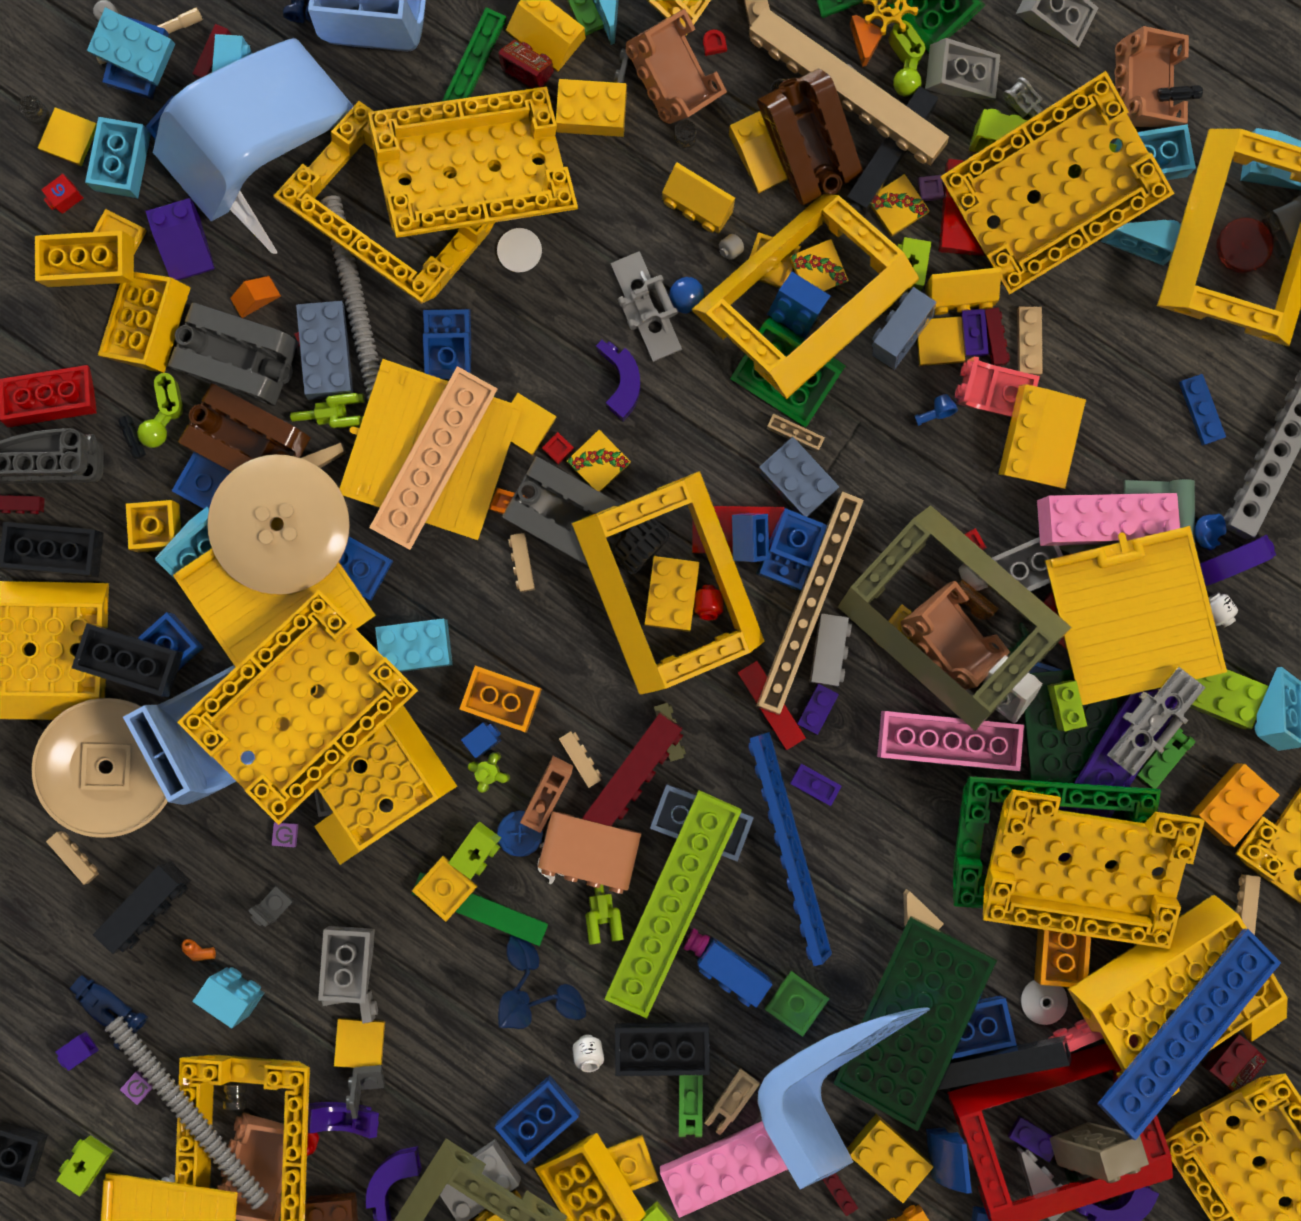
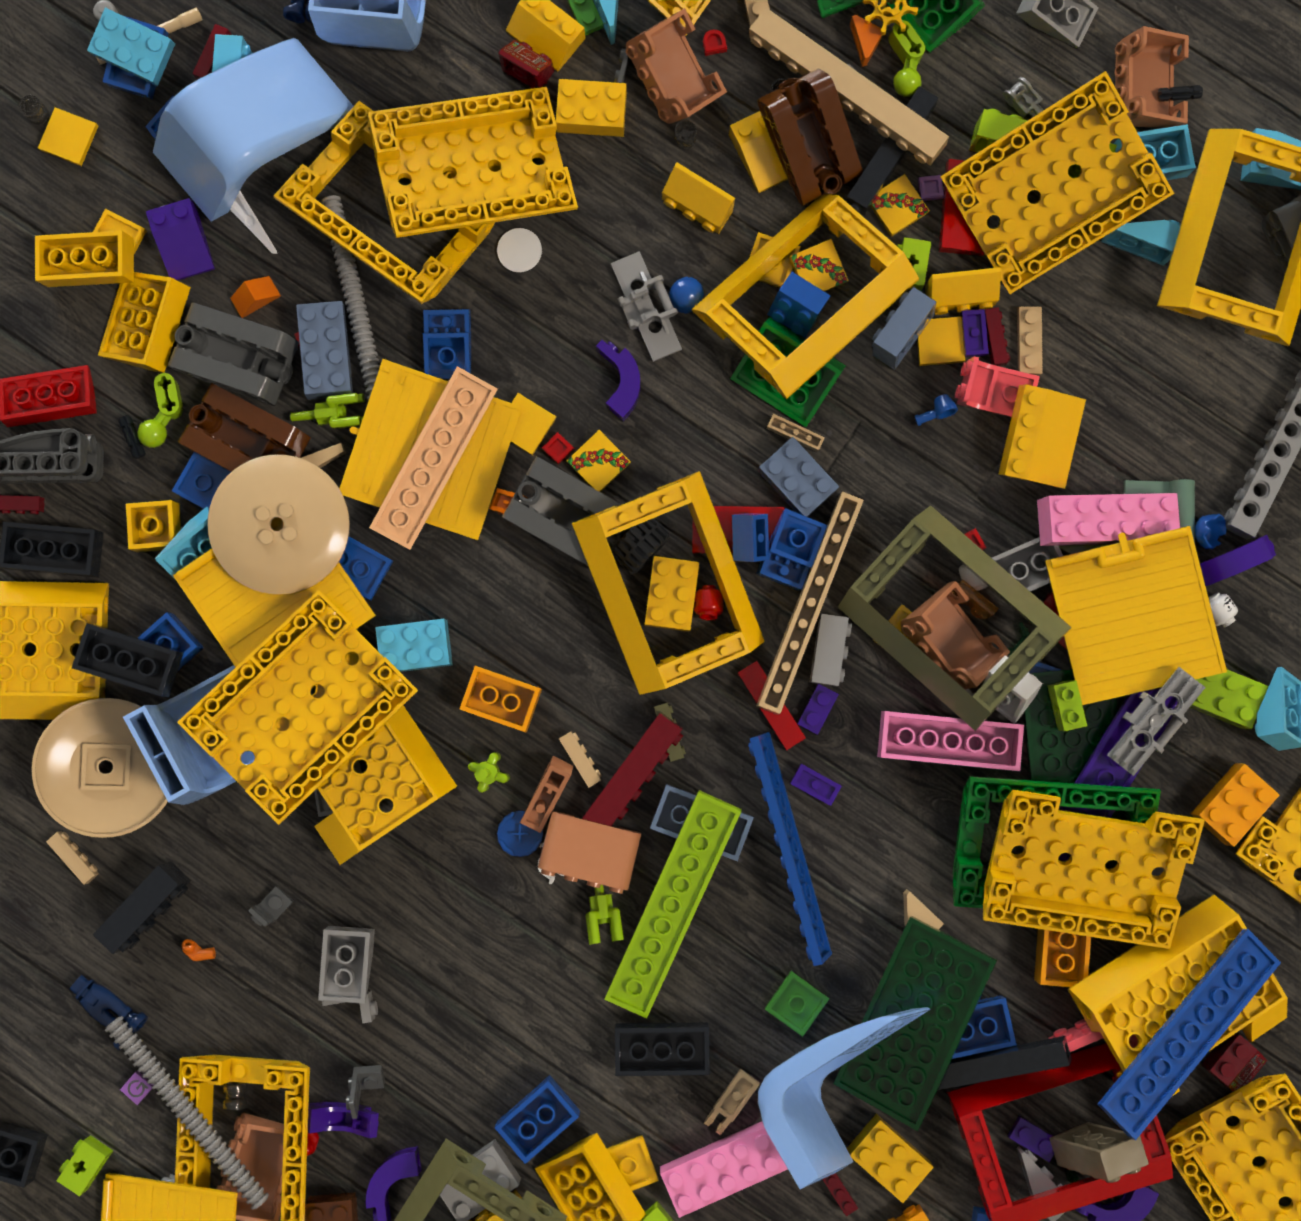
red brick [41,174,84,214] -> none
dark purple brick [56,1031,99,1071] -> none
medium azure brick [85,117,151,198] -> none
medium azure brick [192,967,264,1028] -> none
medium lavender tile [272,822,298,847] -> none
yellow tile [334,1018,385,1068] -> none
yellow tile [412,855,478,922] -> none
green tile [412,872,548,946] -> none
green tile [442,8,507,101] -> none
lime brick [449,822,501,880] -> none
blue brick [461,722,502,758] -> none
dark blue plant [498,935,586,1029] -> none
tan piece [508,533,535,592] -> none
white head [572,1035,604,1072] -> none
bright green plate [679,1075,703,1137] -> none
dark pink wheel [683,928,710,957] -> none
blue brick [697,937,773,1007] -> none
light grey piece [719,234,744,260] -> none
light grey slope [925,38,1000,100] -> none
blue slope [926,1128,972,1193] -> none
white dish [1021,980,1068,1025] -> none
bright green plate [1137,728,1195,789] -> none
blue plate [1179,374,1226,446] -> none
clear red wheel [1216,217,1273,273] -> none
tan piece [1236,874,1261,935] -> none

